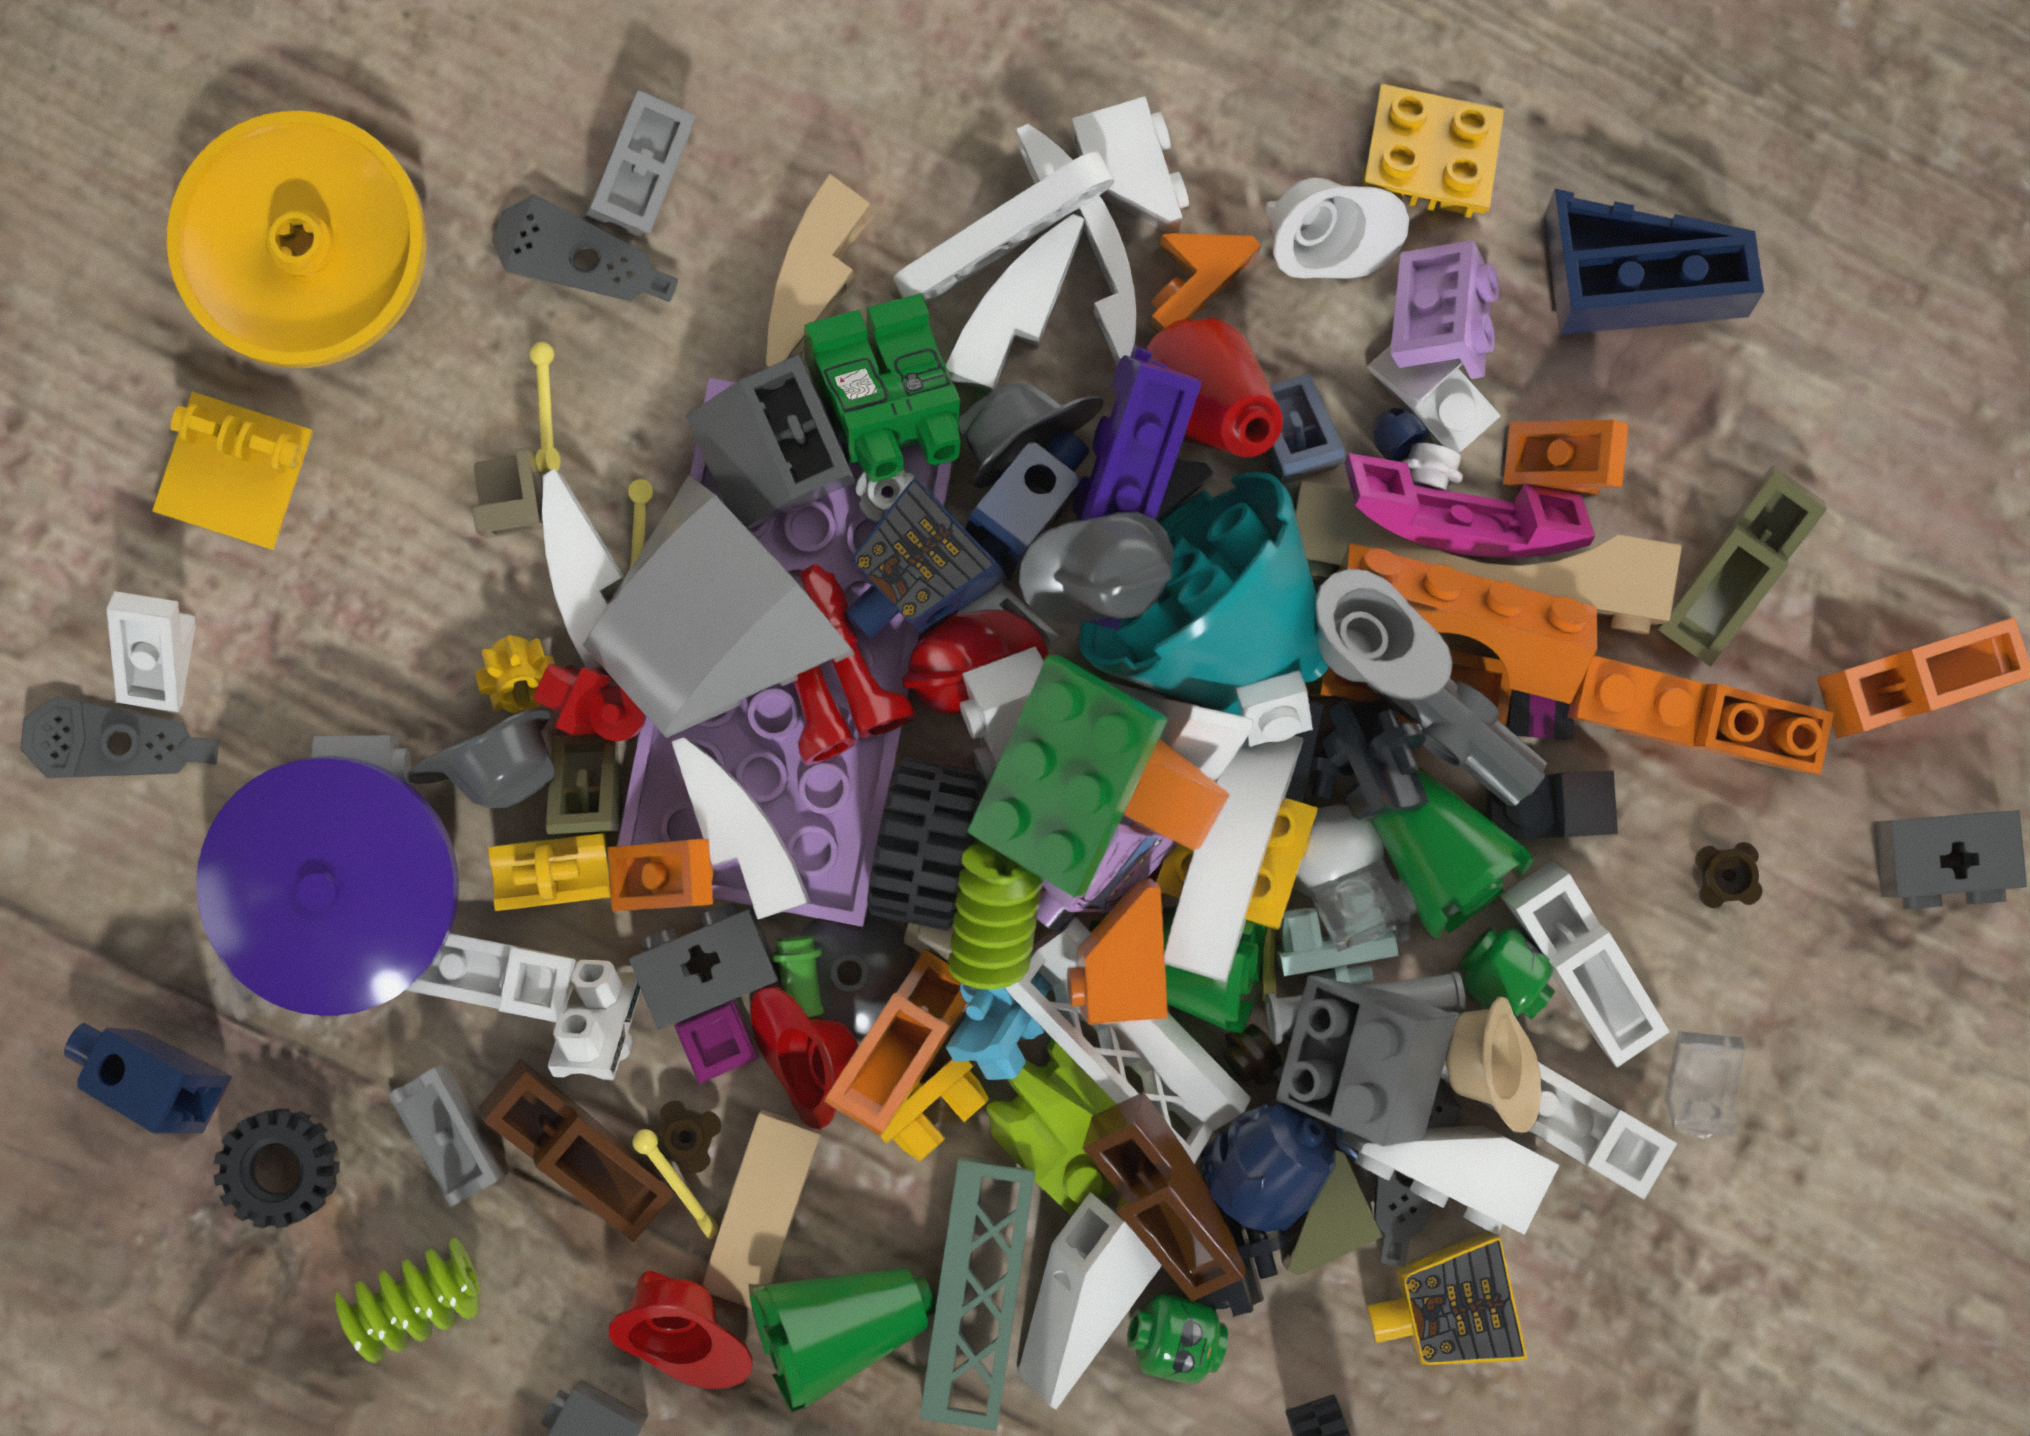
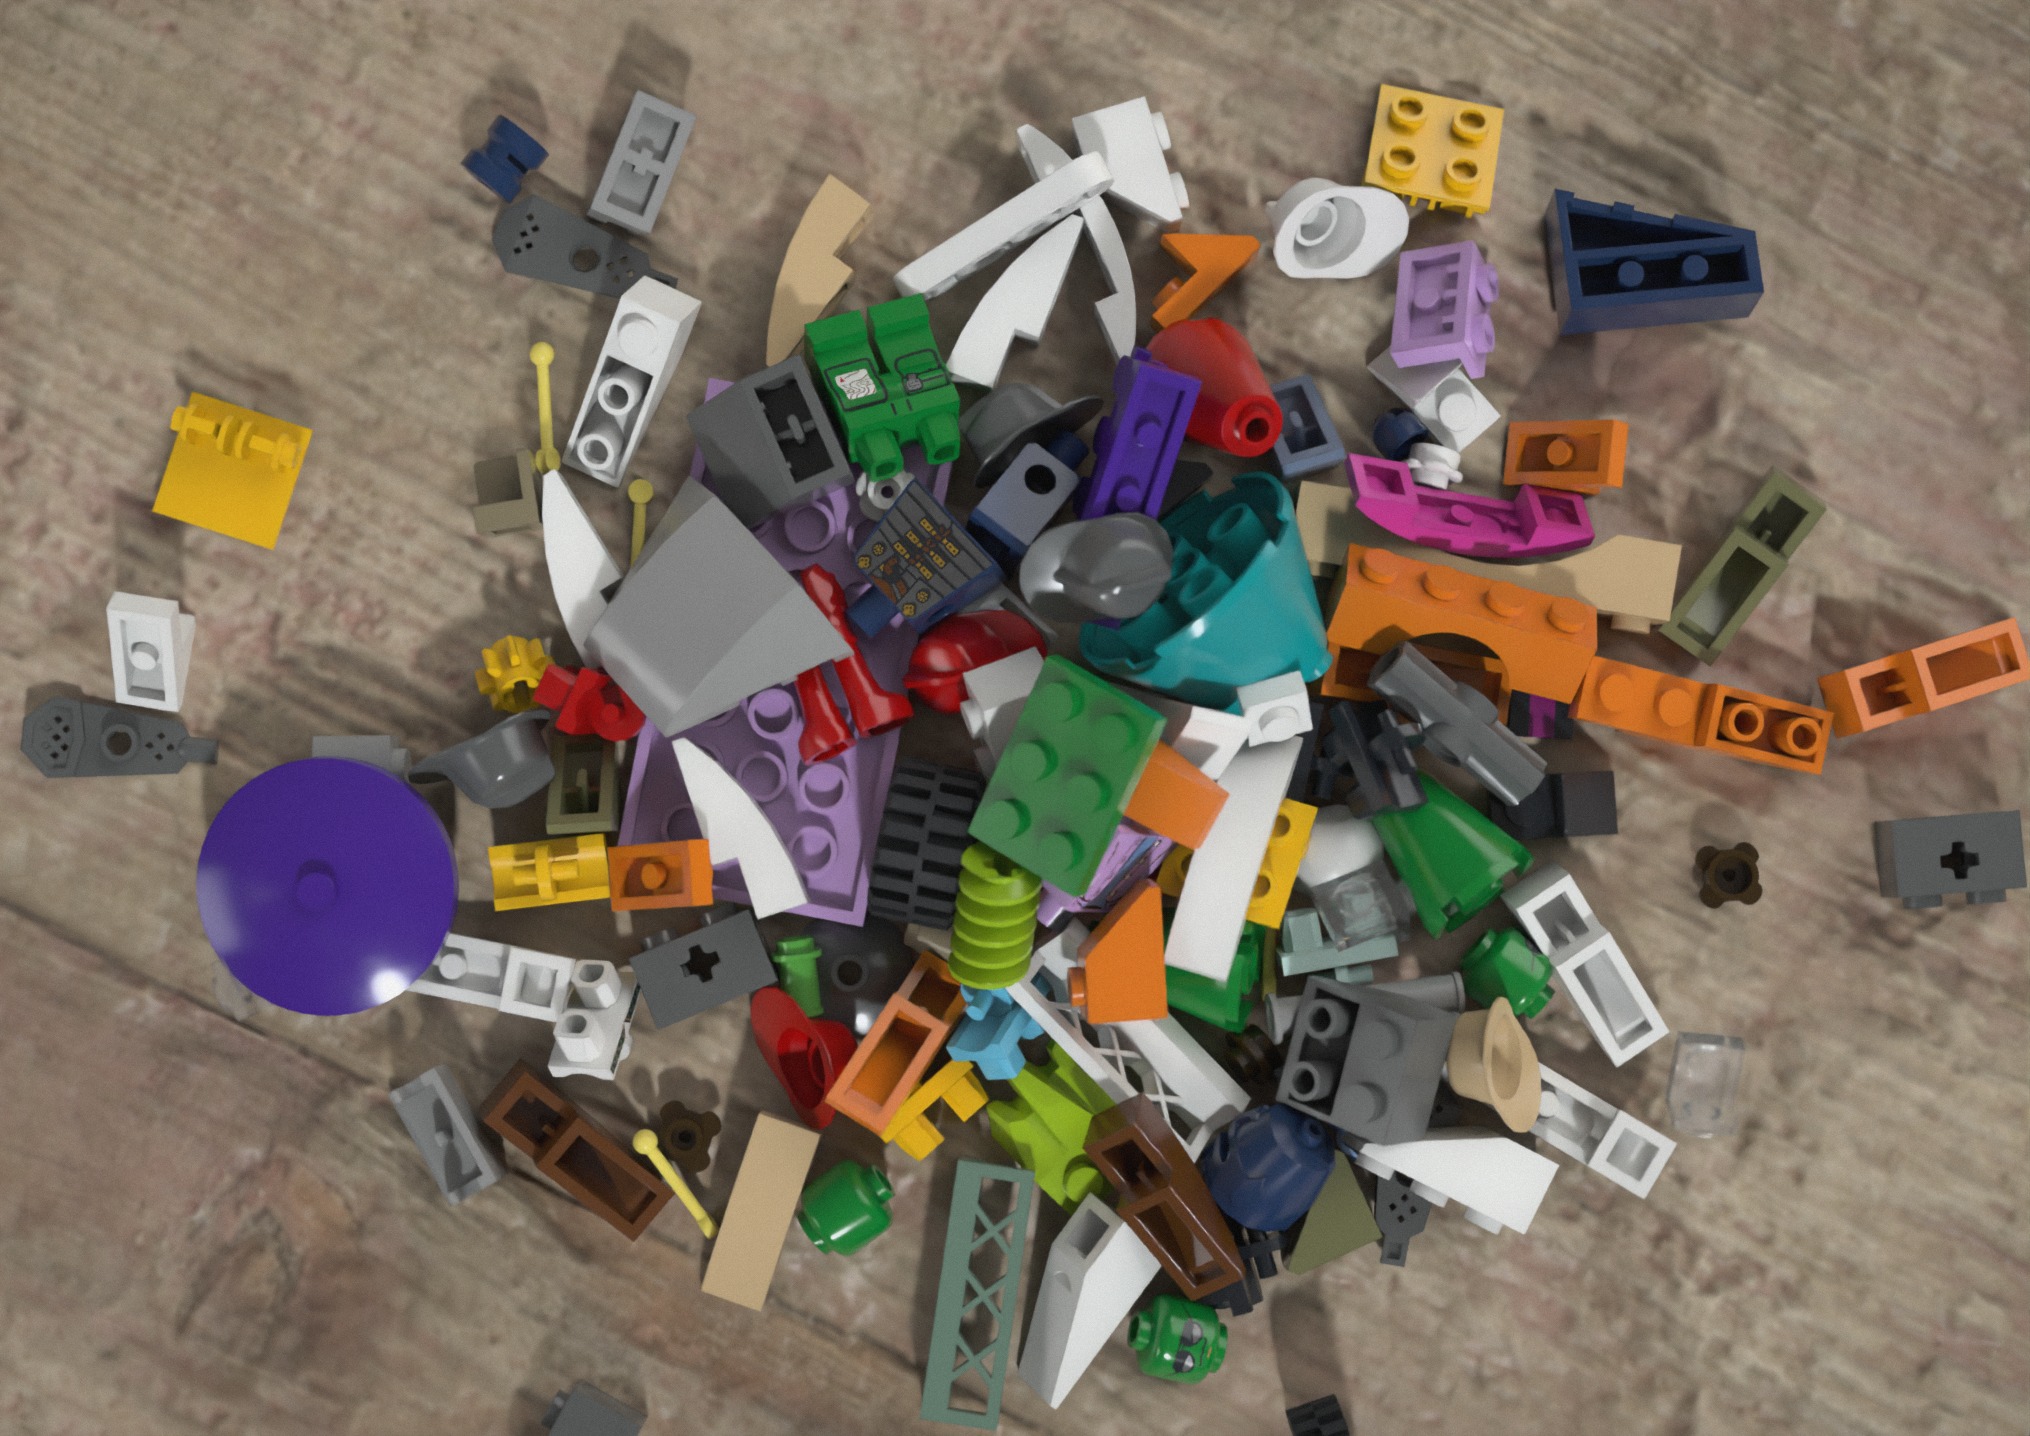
dark blue torso [64,1023,232,1134] -> none
yellow dish [167,111,427,368] -> none
black tyre [213,1109,340,1229] -> none
lime piece [335,1237,481,1363] -> none
red piece [608,1270,753,1389] -> none
magenta tile [674,1000,759,1084] -> none
green cone [749,1268,936,1413] -> none
light grey piece [1315,569,1453,699] -> none
torso [1366,1231,1528,1365] -> none
none -> dark blue wheel [460,114,549,204]
none -> white slope [561,275,702,488]
none -> green head [797,1160,896,1256]

